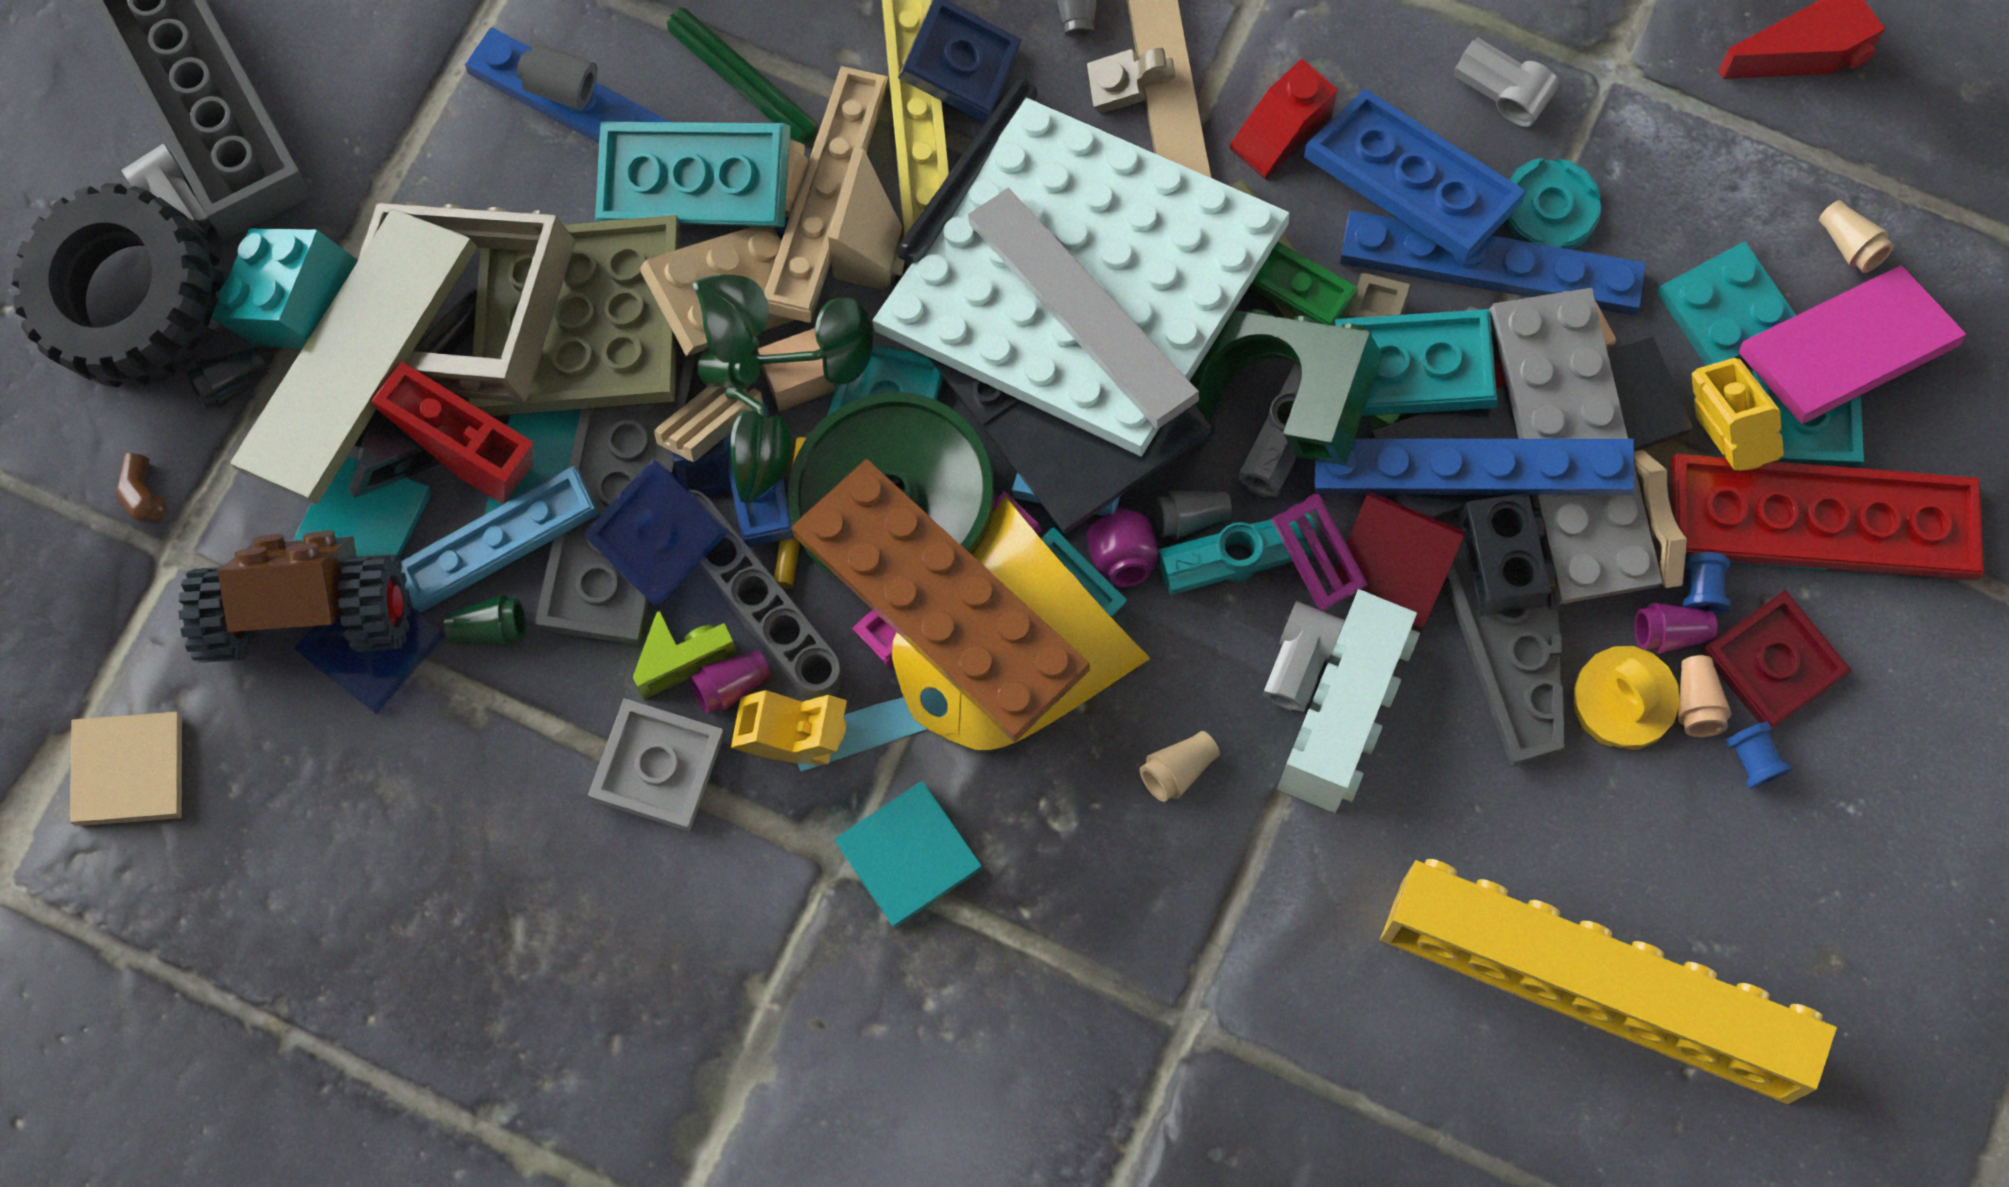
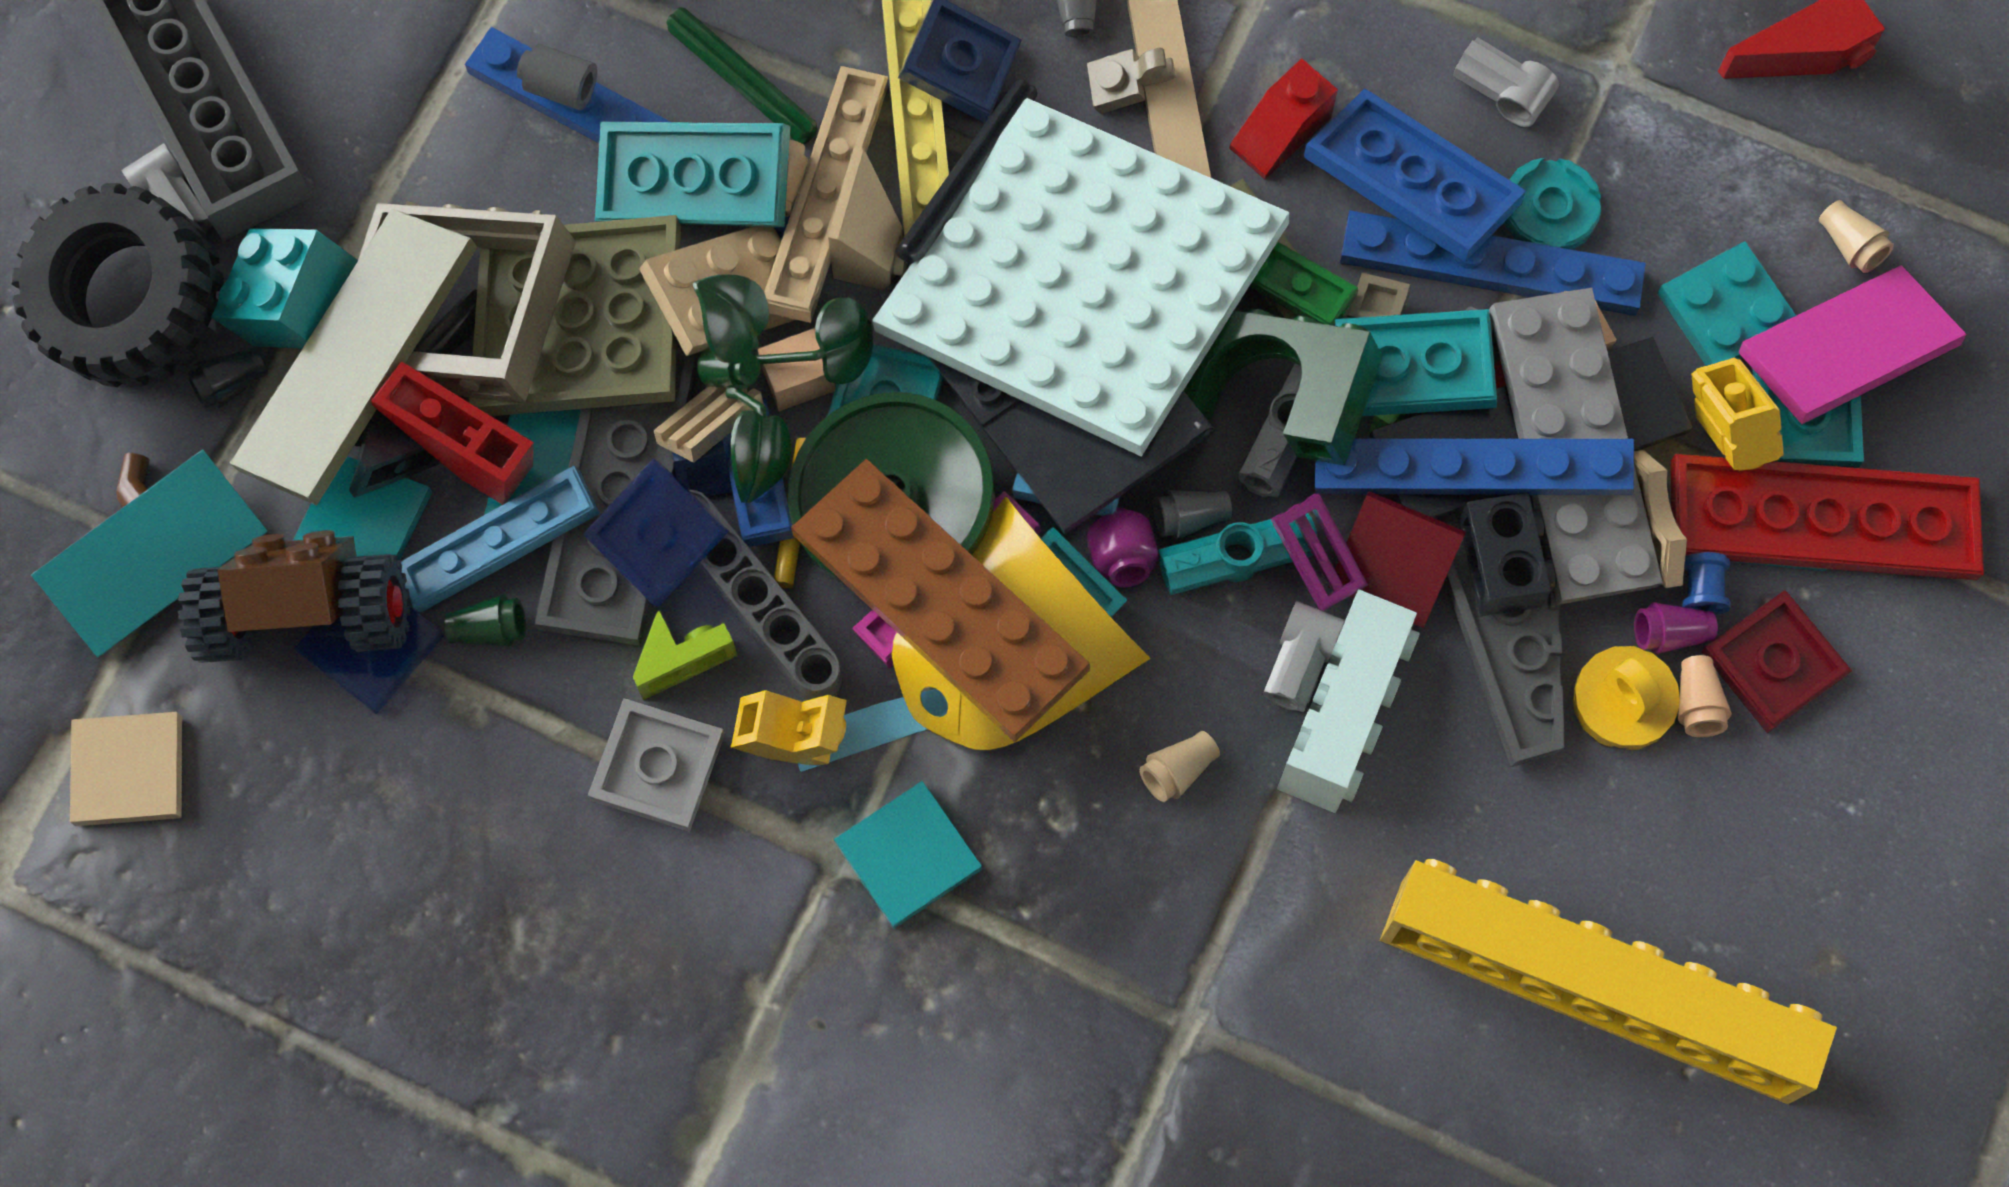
magenta cone [689,650,771,714] -> none
light grey tile [968,188,1199,429] -> none
blue bush [1725,721,1793,790] -> none
none -> teal tile [31,449,268,658]

